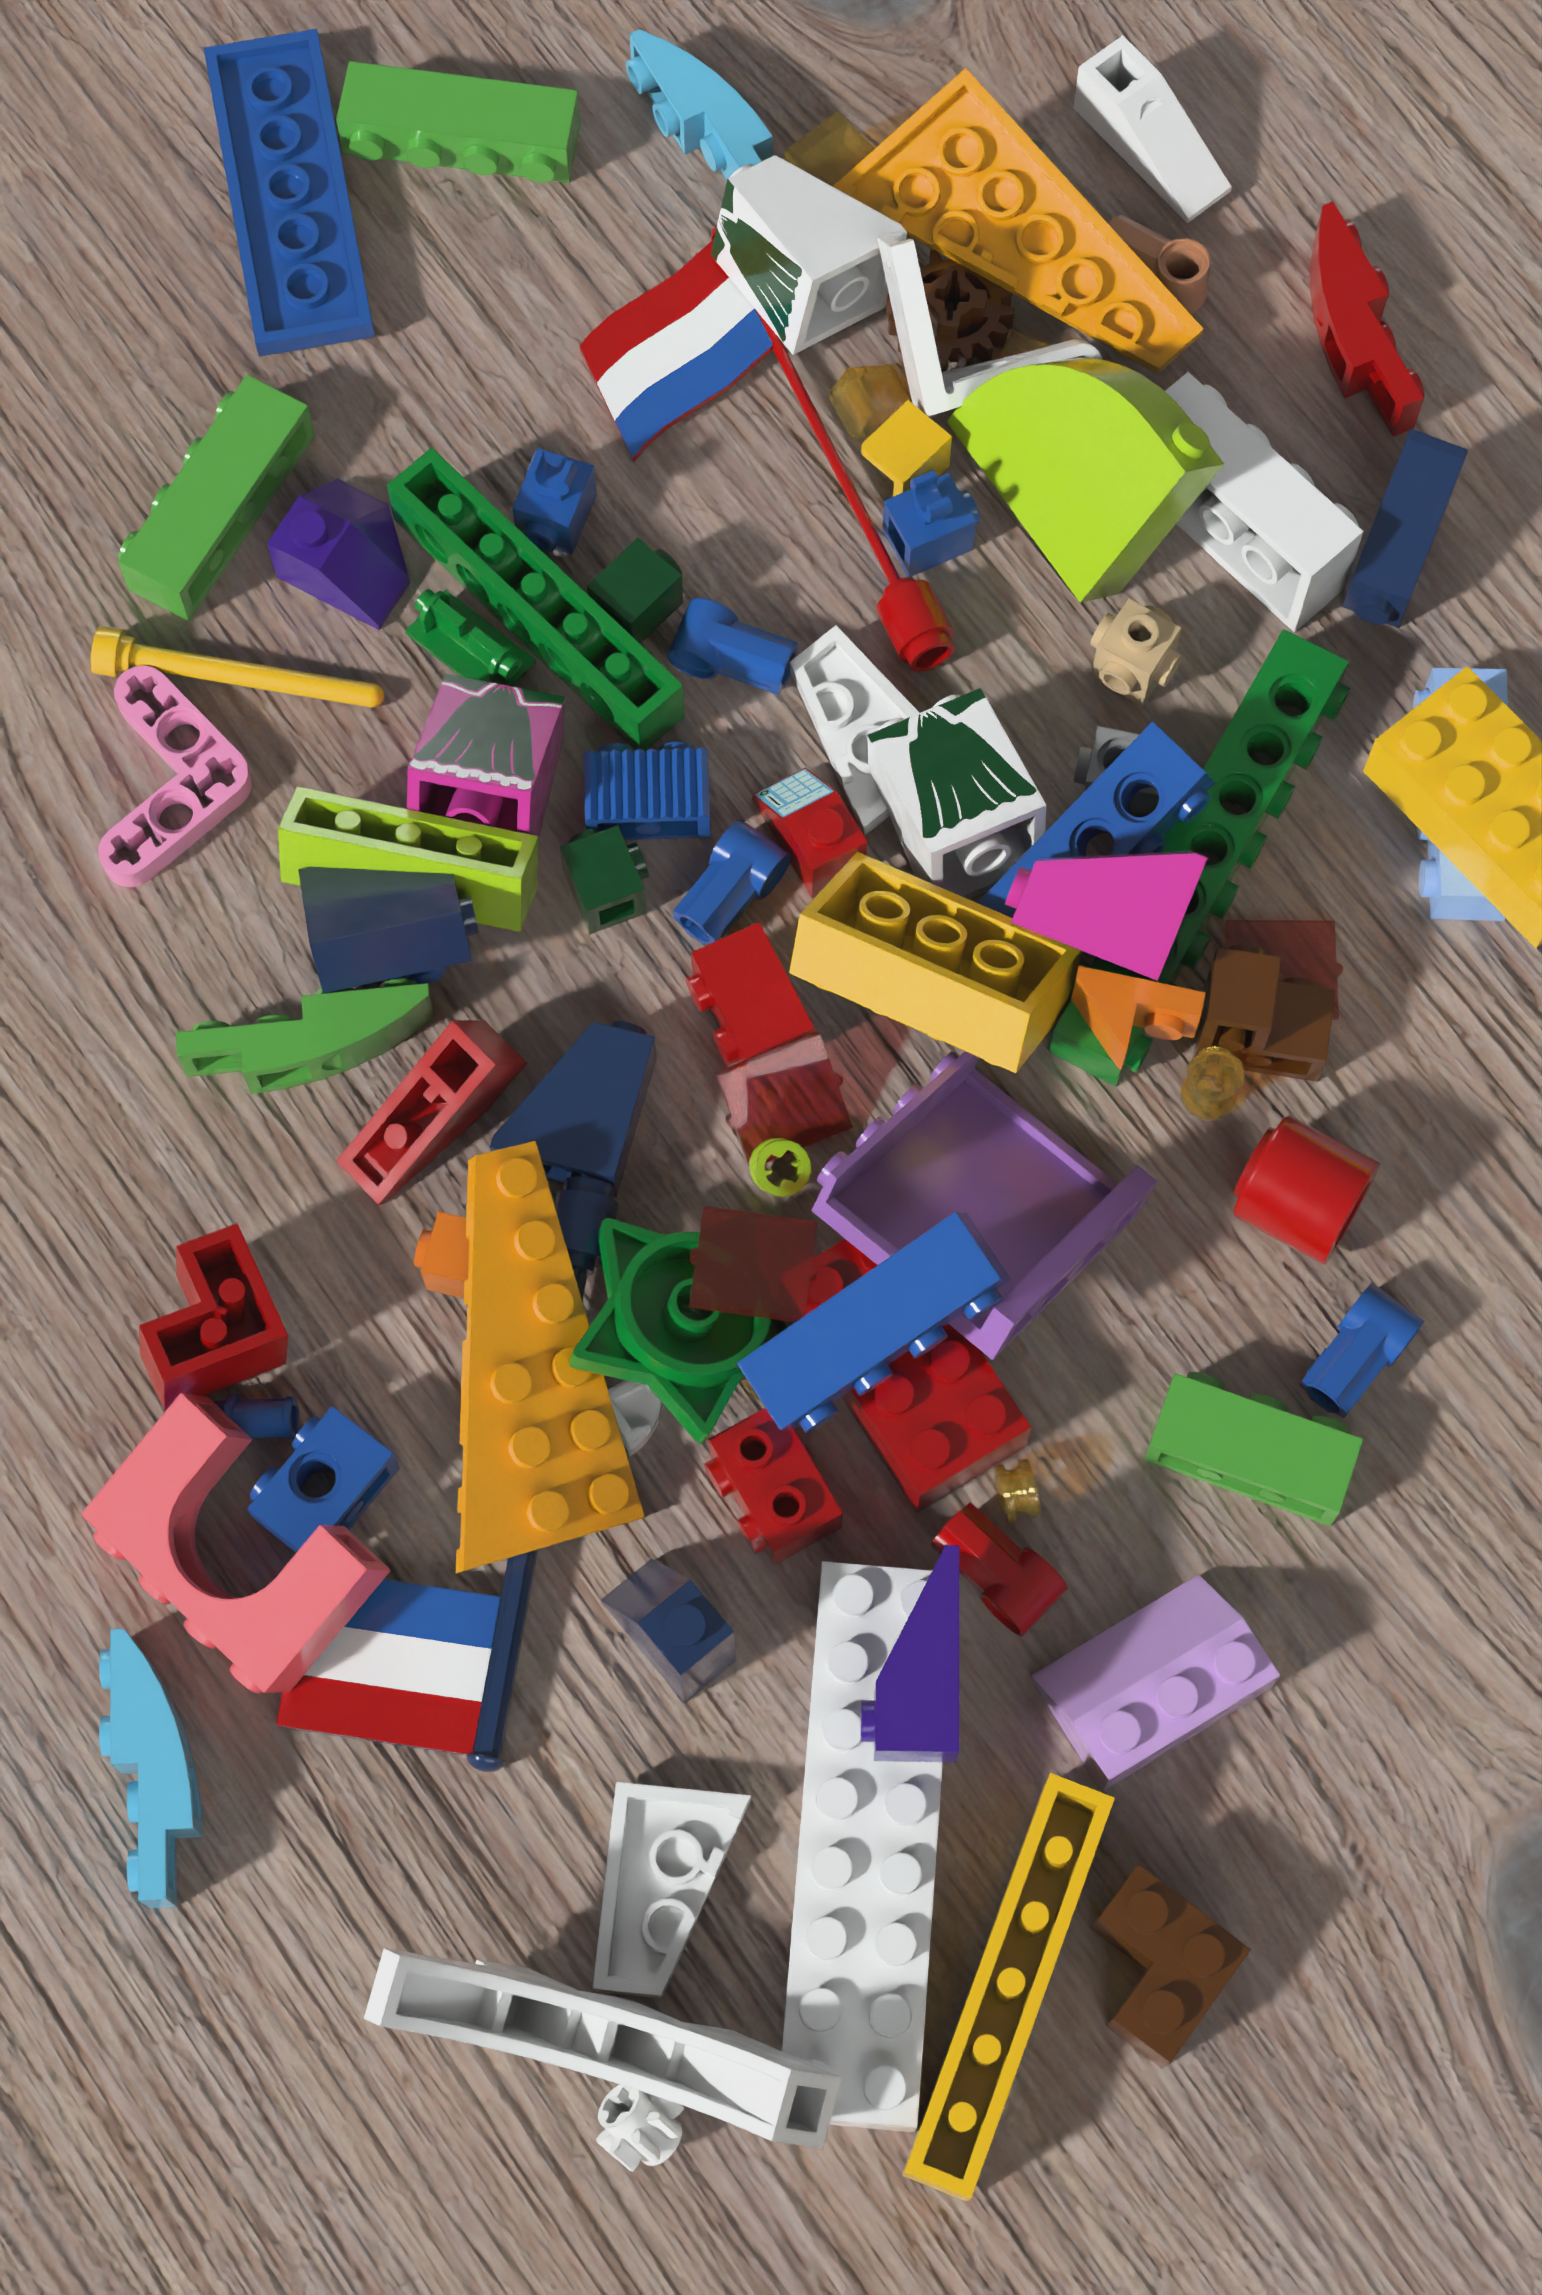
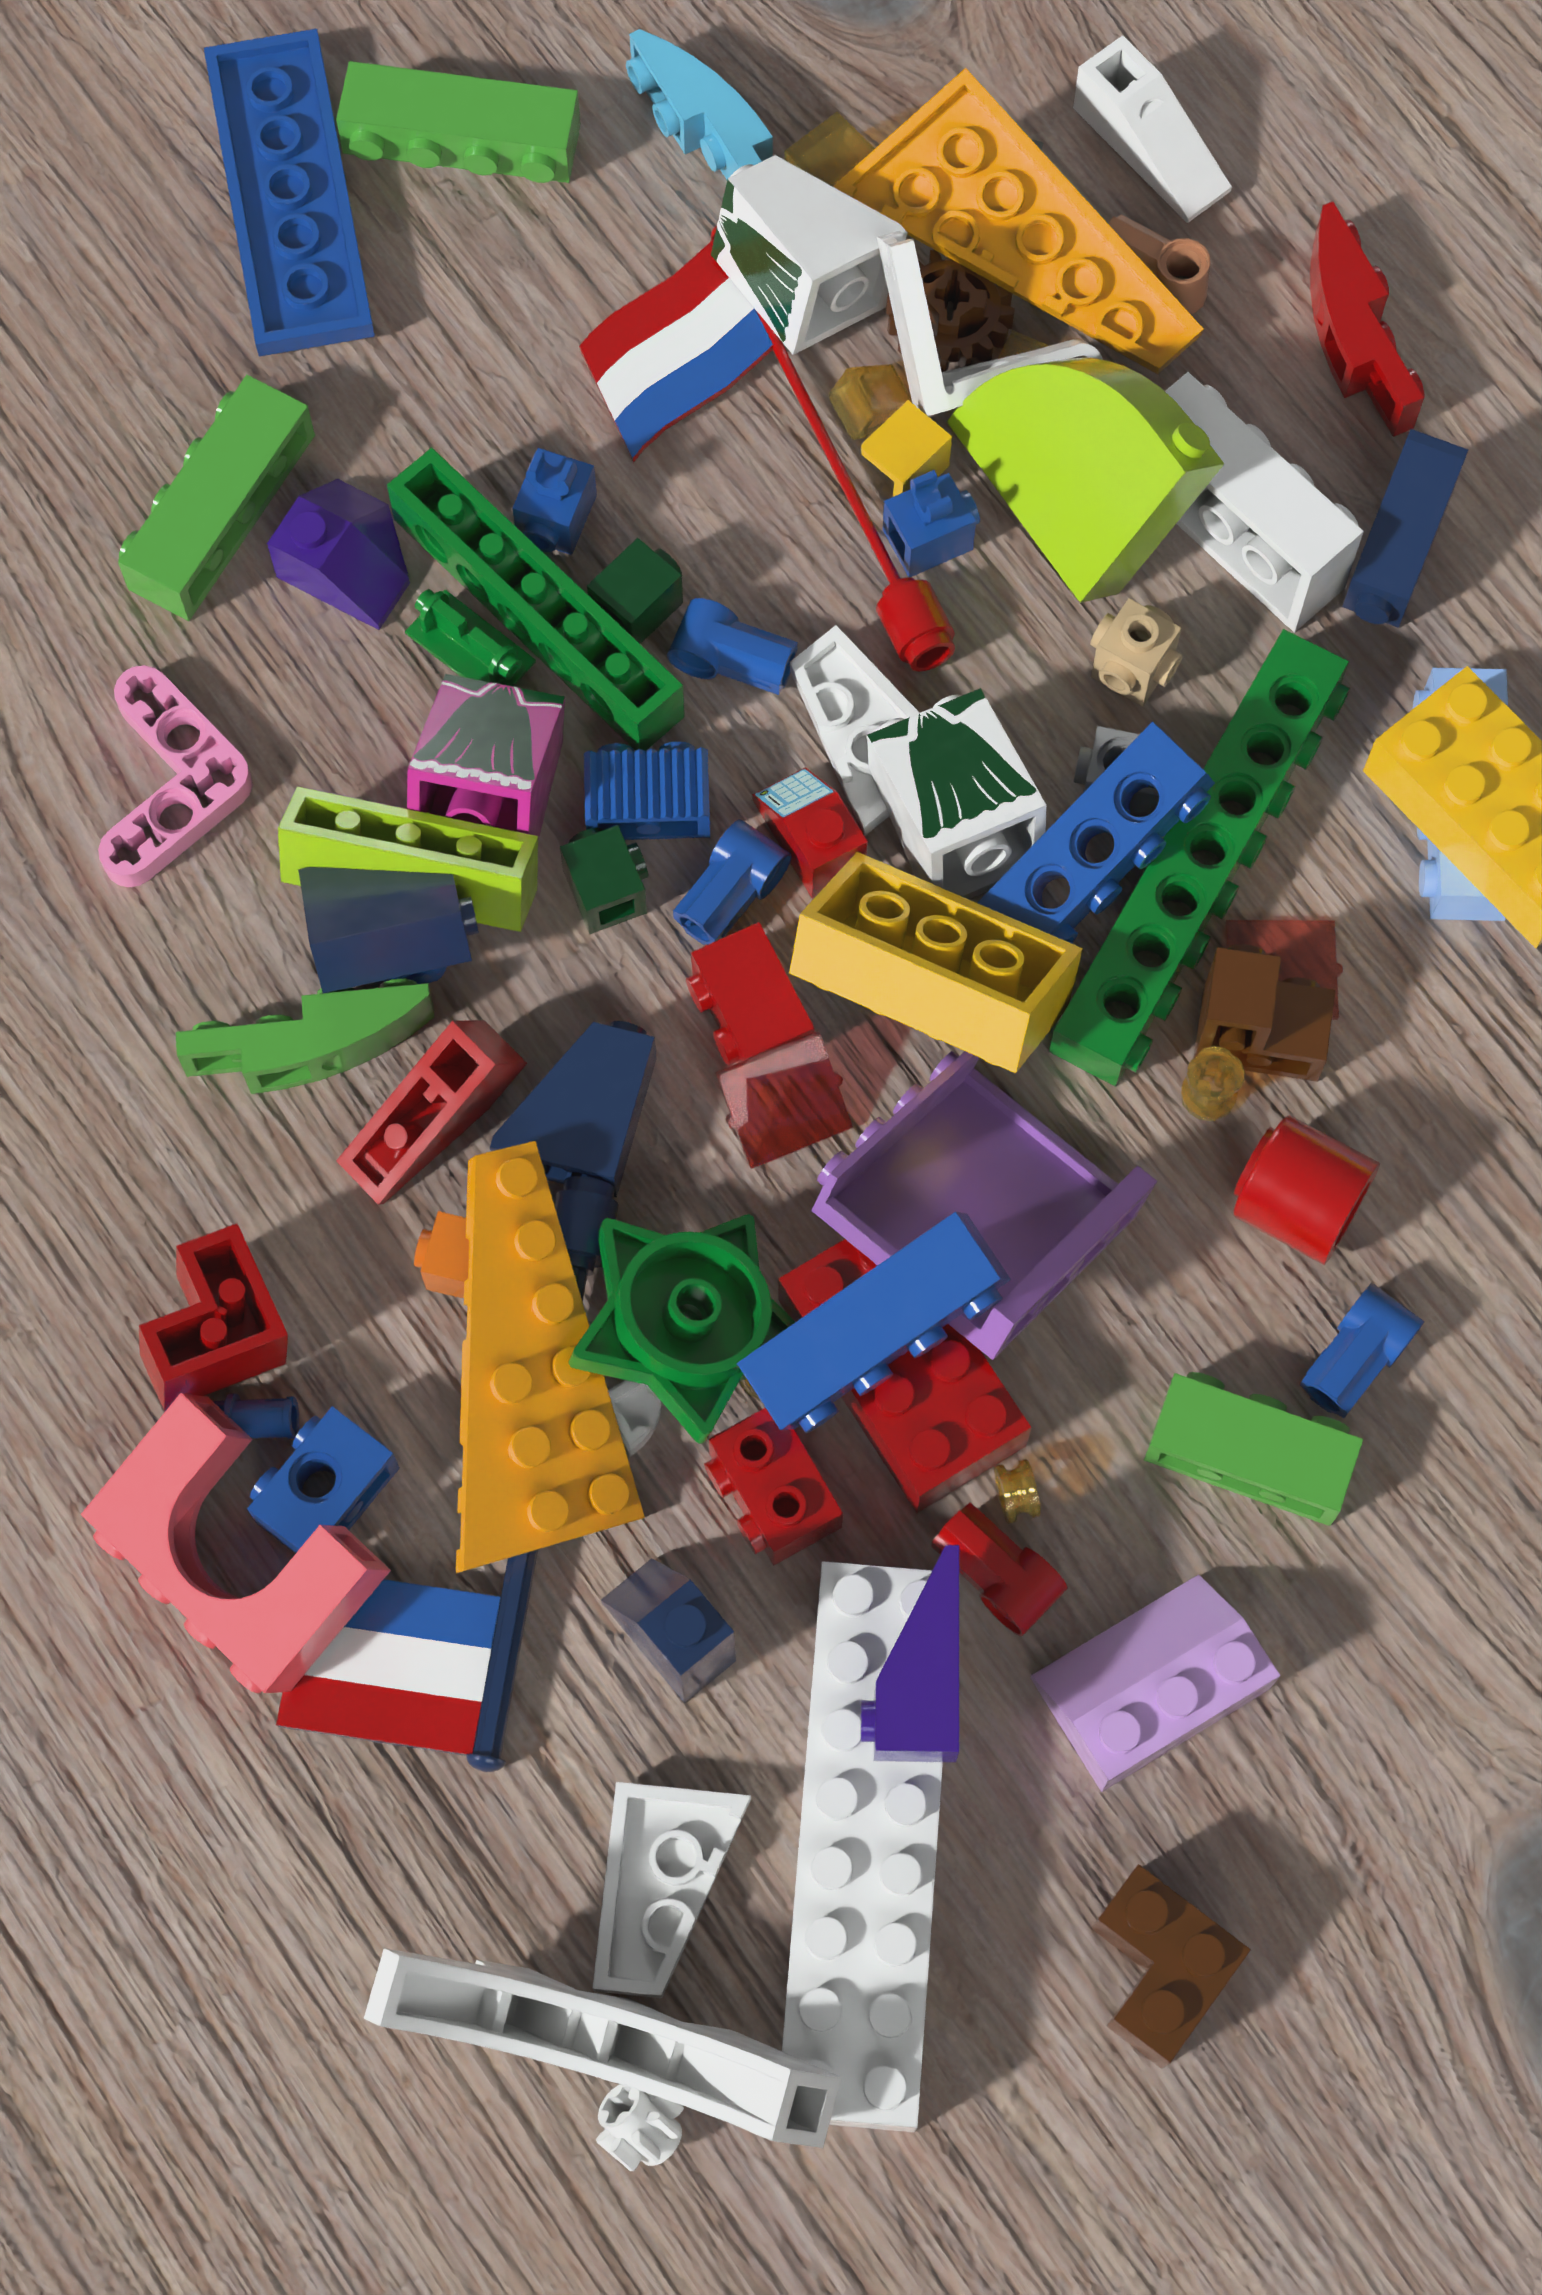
yellow piece [91,625,384,708] -> none
medium azure slope [99,1628,203,1908] -> none
clear red piece [689,1206,818,1322] -> none
lime bush [749,1137,811,1197] -> none
yellow brick [902,1773,1115,2202] -> none
dark pink slope [1005,851,1207,981] -> none
orange slope [1071,966,1206,1070] -> none

